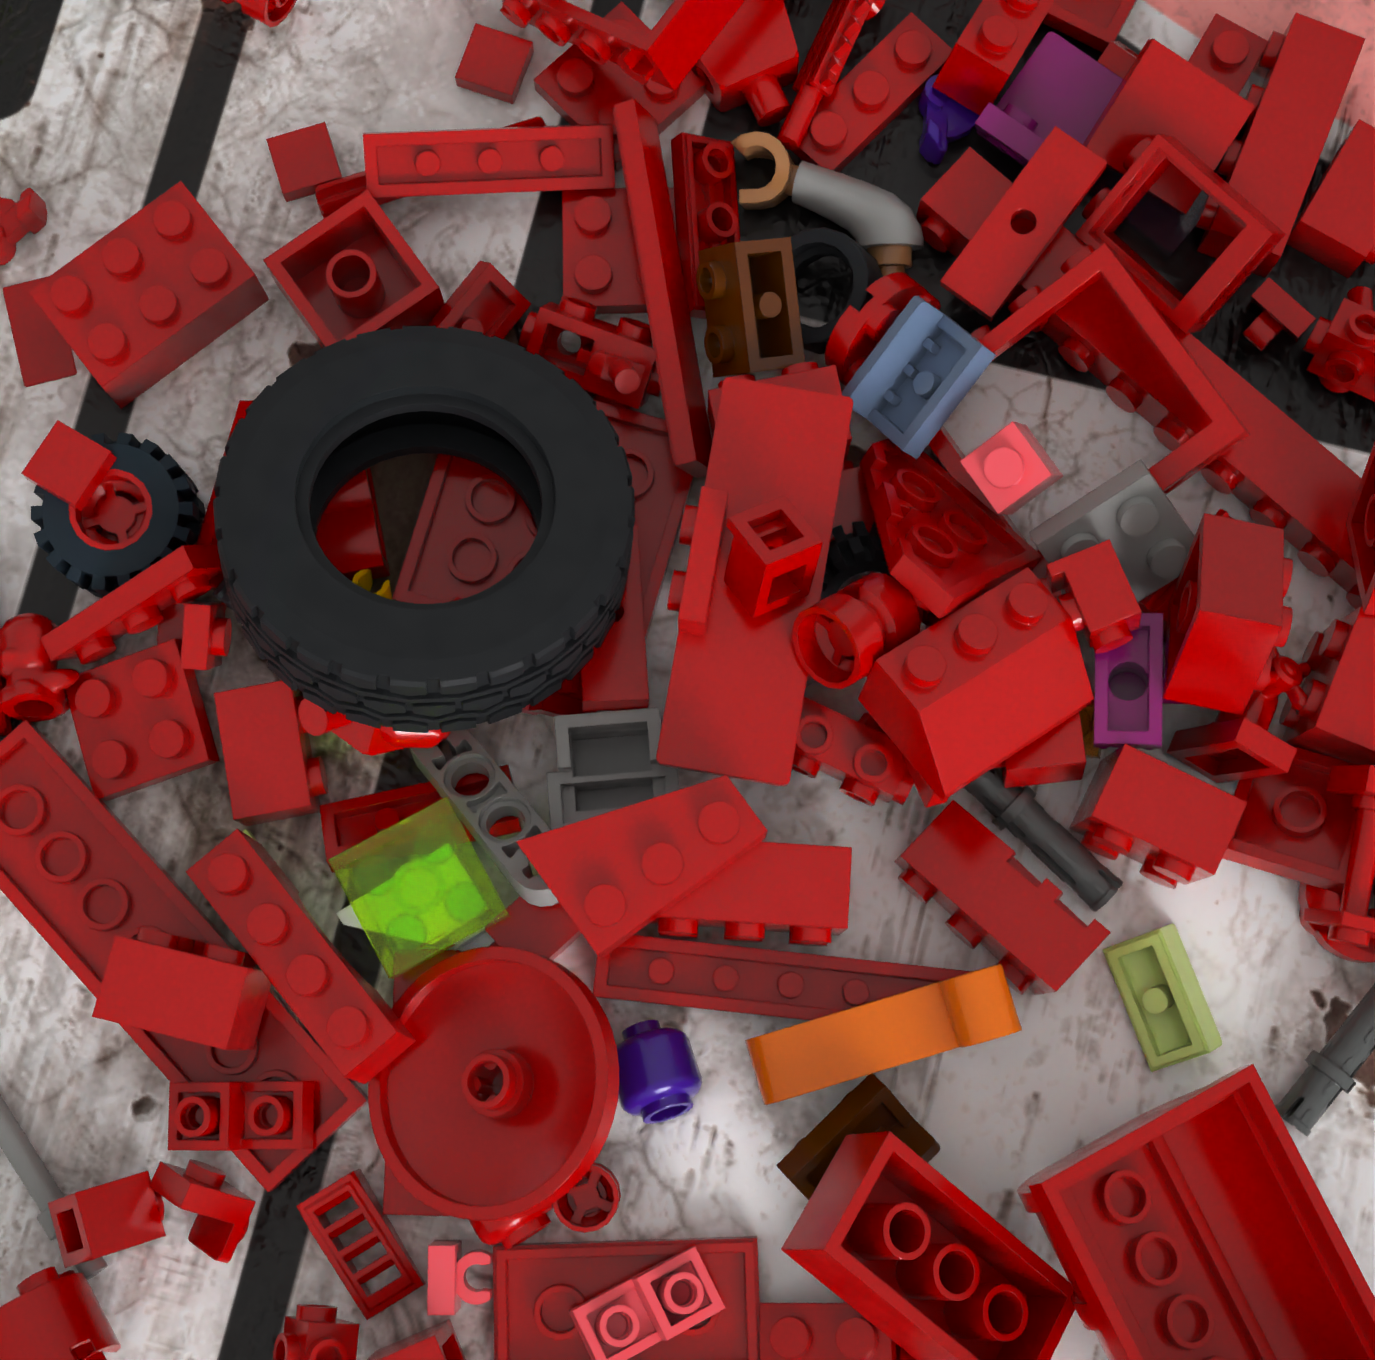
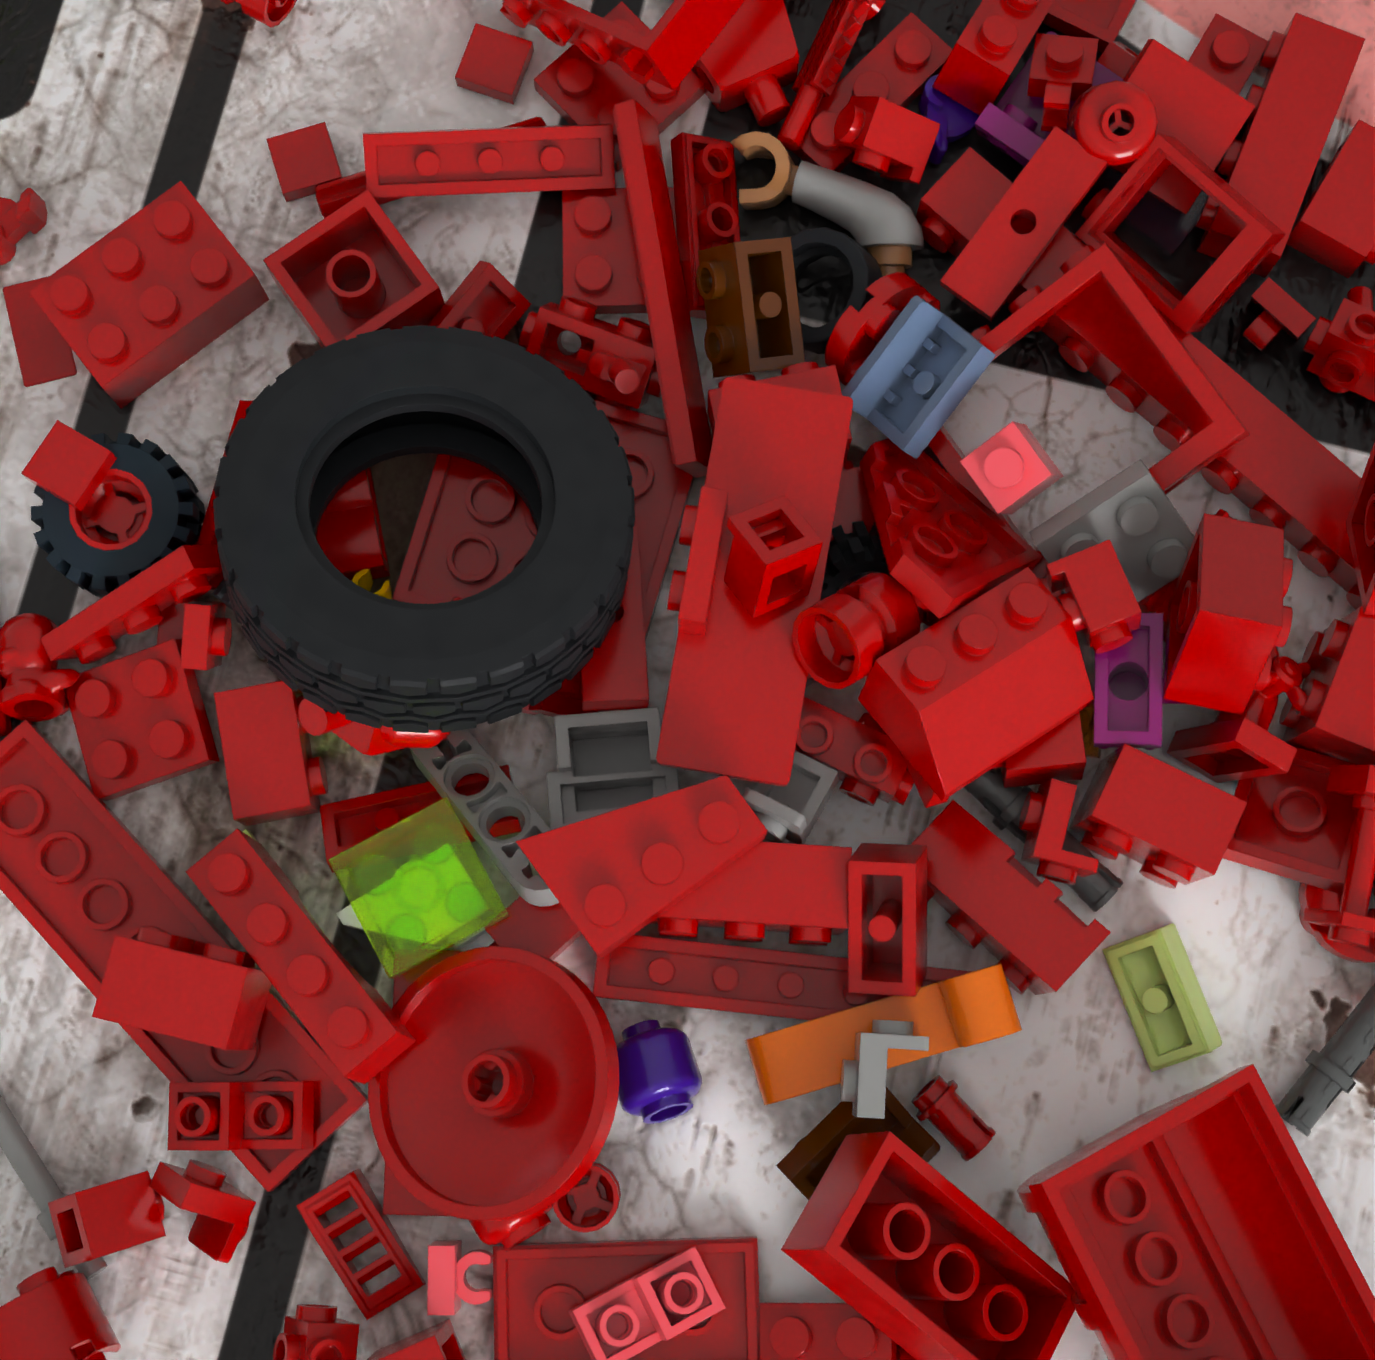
none -> light grey bracket [742,751,839,844]
none -> red brick [834,96,941,184]
none -> light grey bracket [840,1020,929,1119]
none -> red brick [848,843,927,997]
none -> red pin [911,1075,996,1162]
none -> red bracket [1019,779,1099,885]
none -> red plate [1027,33,1099,133]
none -> red head [1067,80,1158,167]

